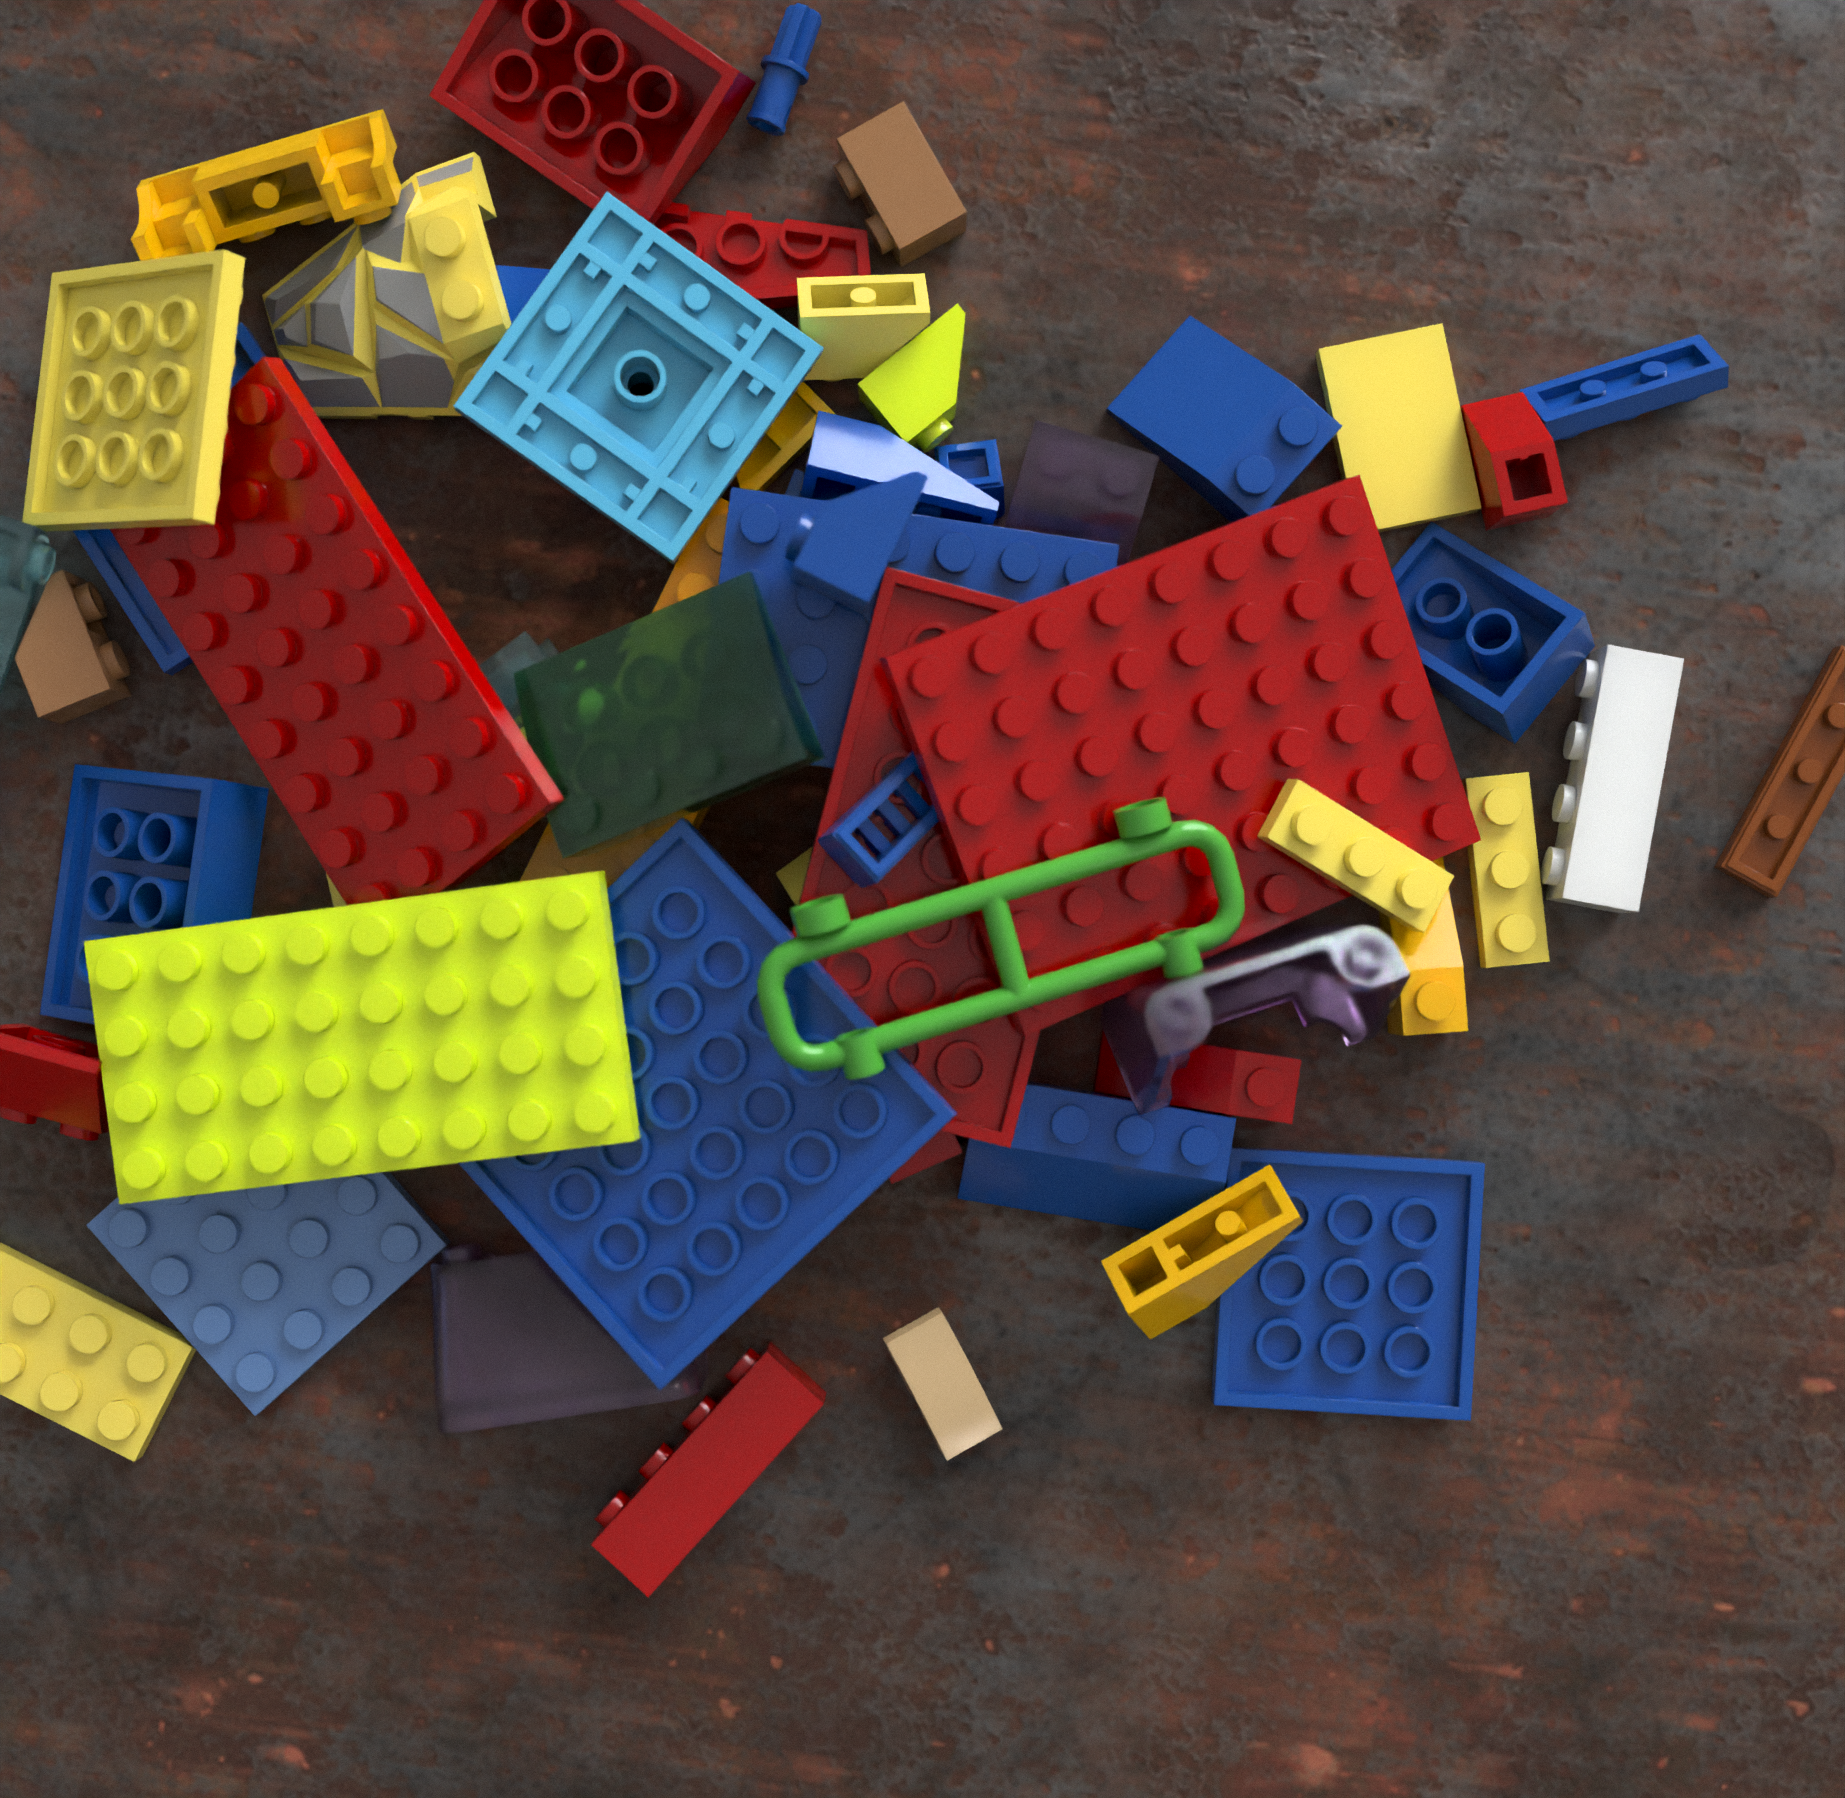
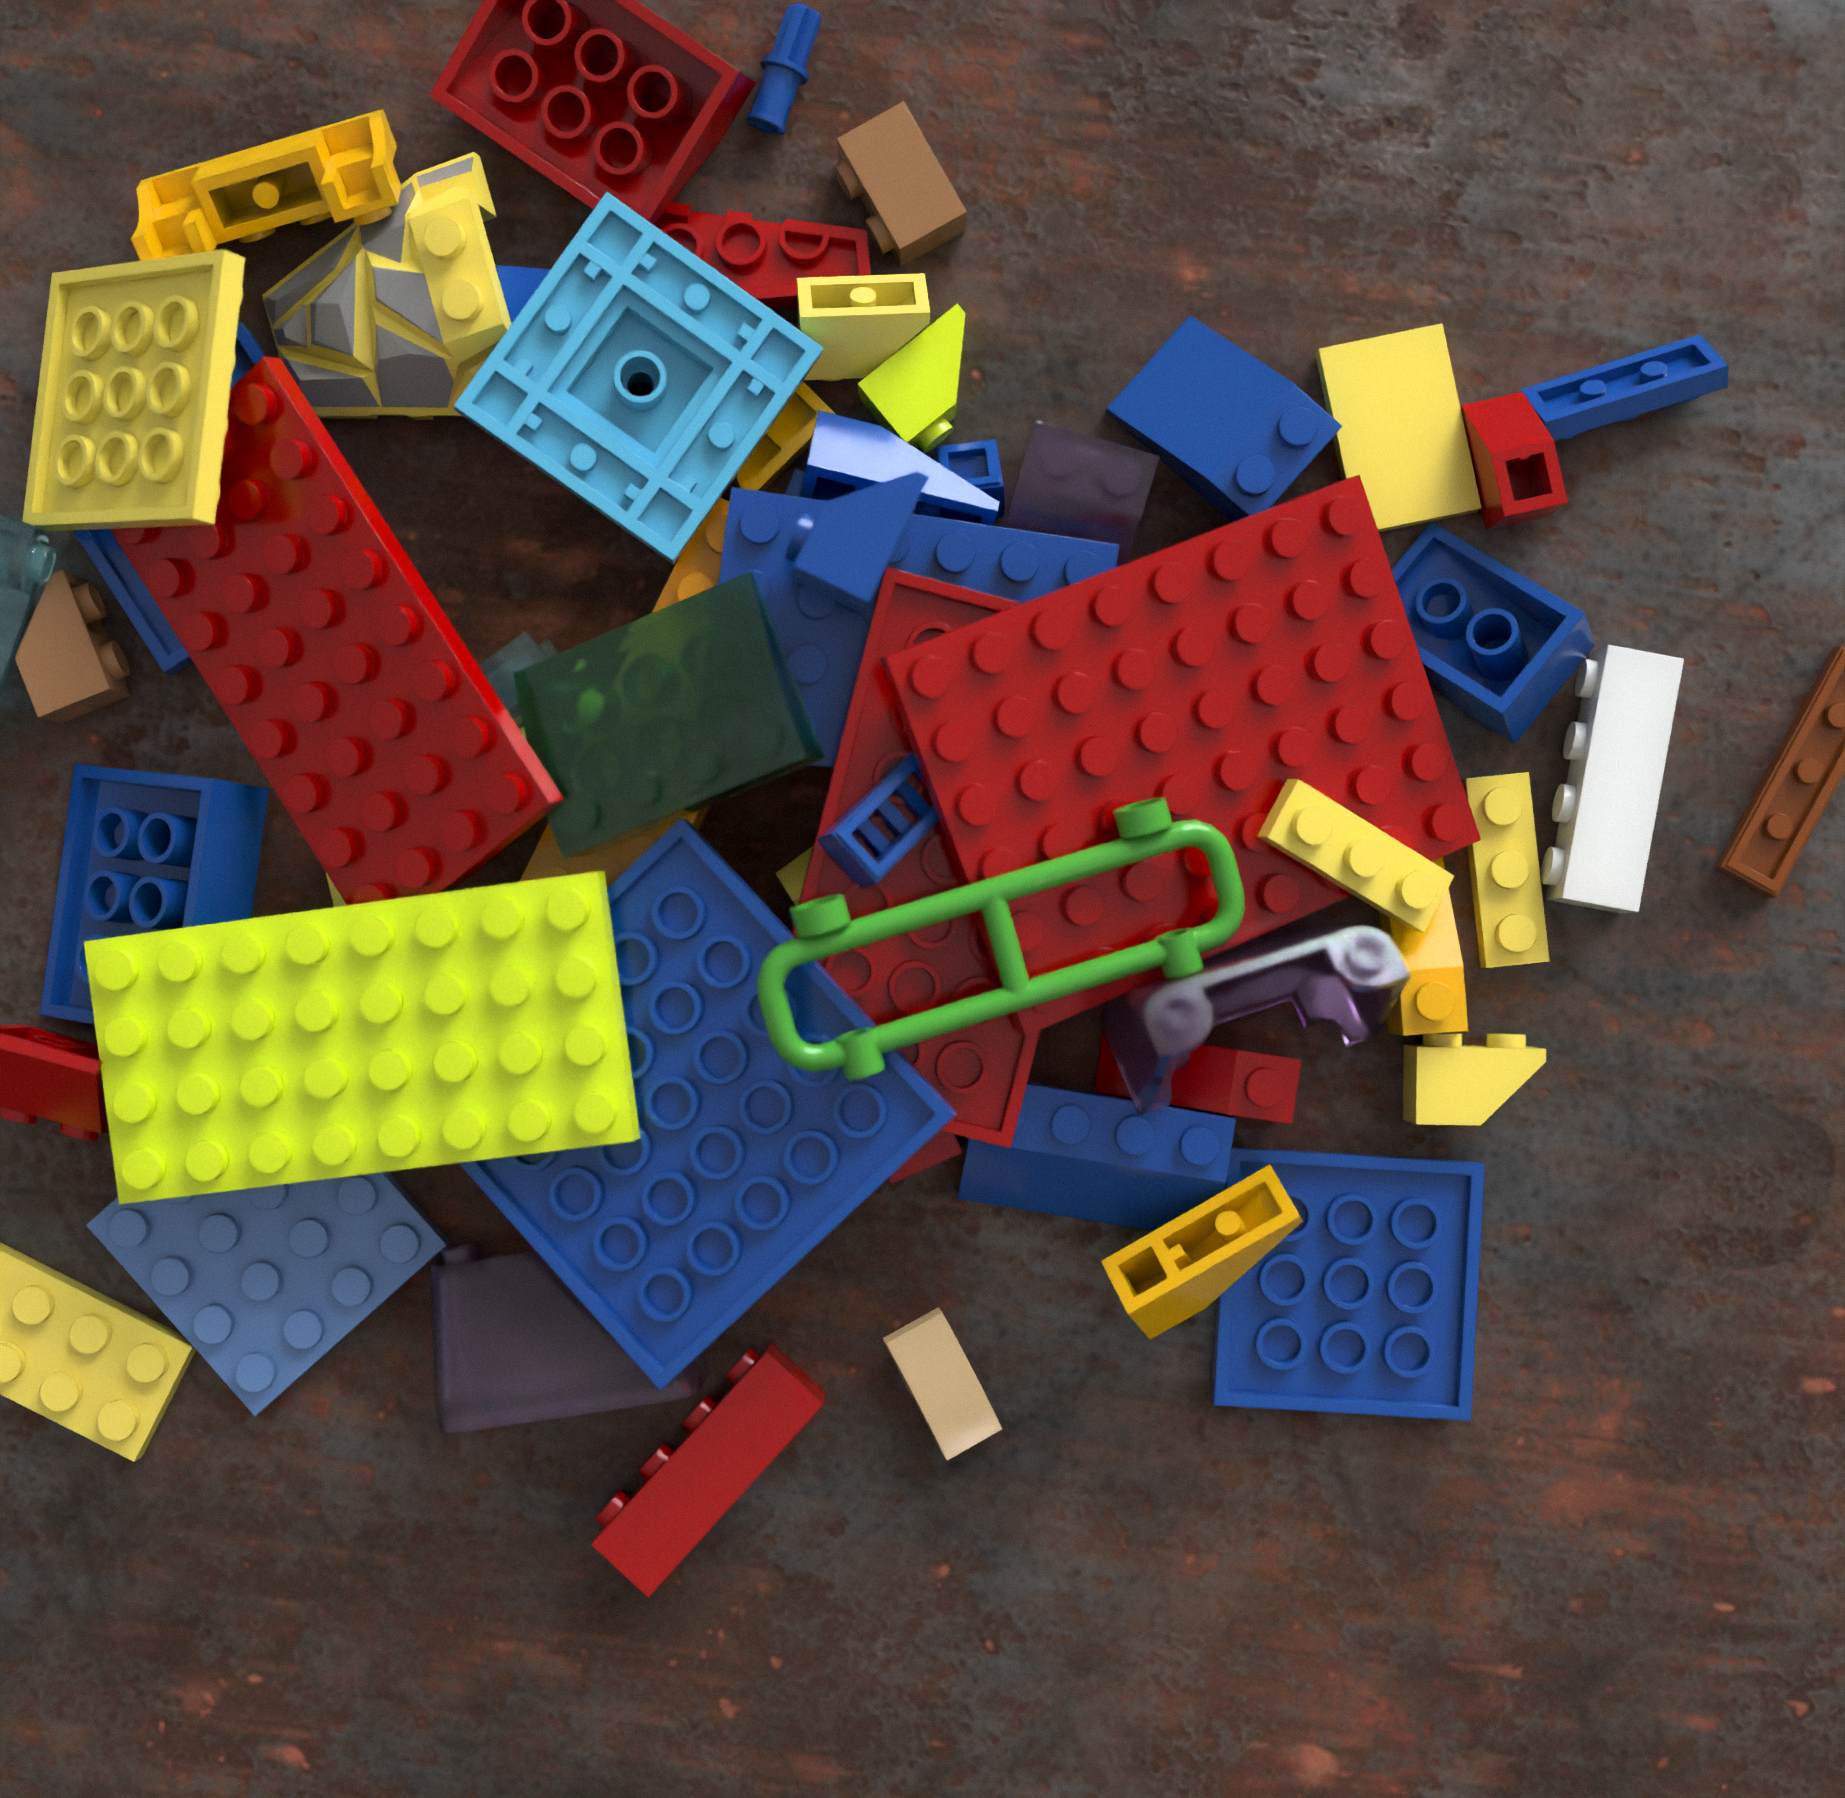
none -> light yellow slope [1403,1033,1546,1126]

